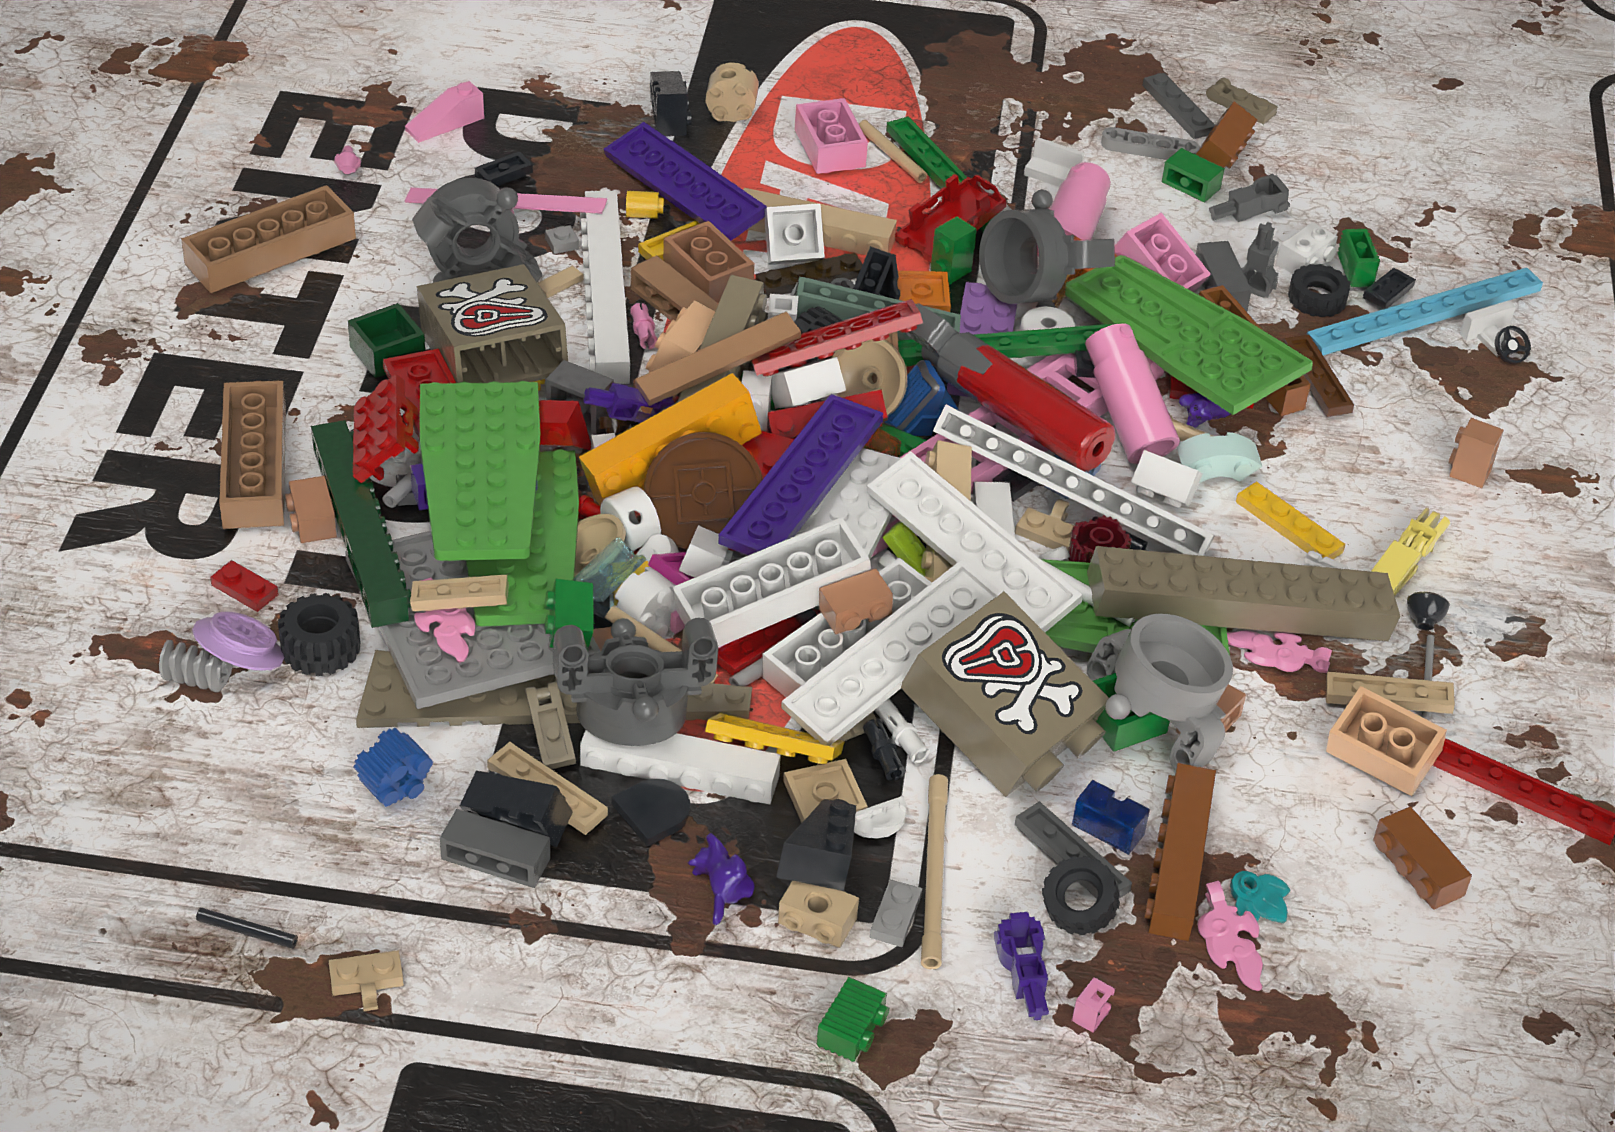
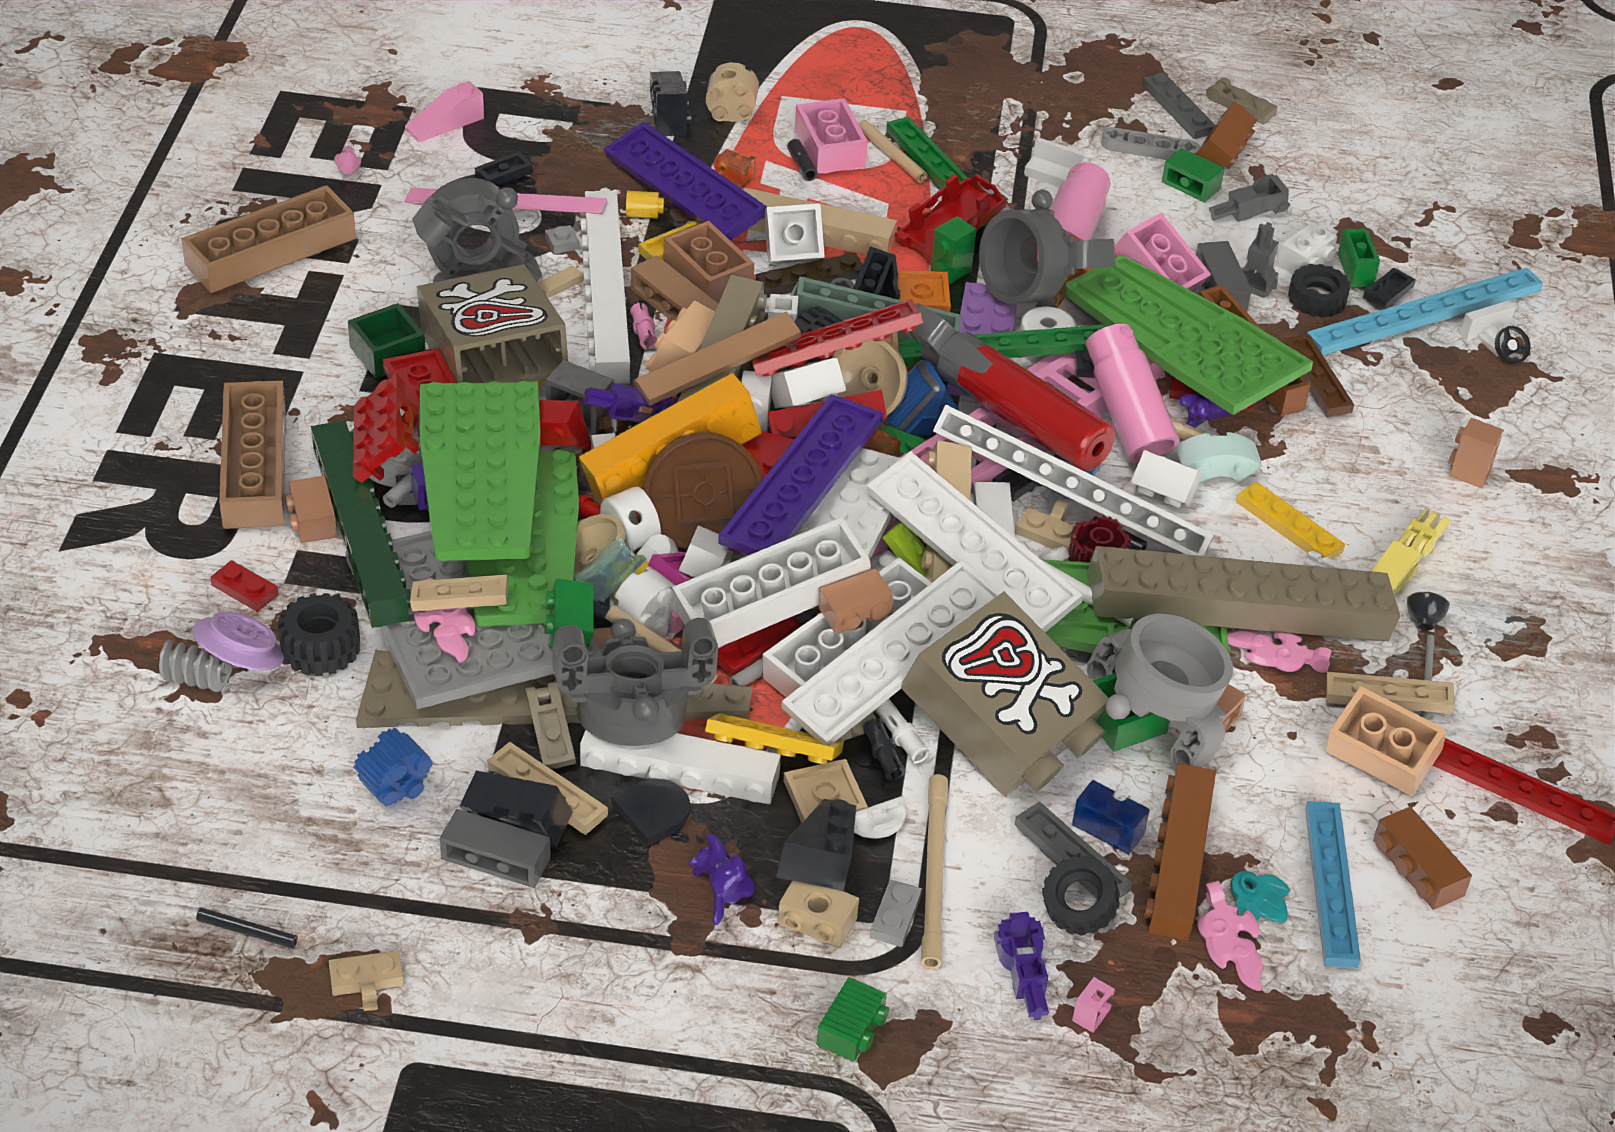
none -> clear orange brick [714,149,756,189]
none -> black piece [787,139,818,181]
none -> dark azure plate [1305,801,1361,968]

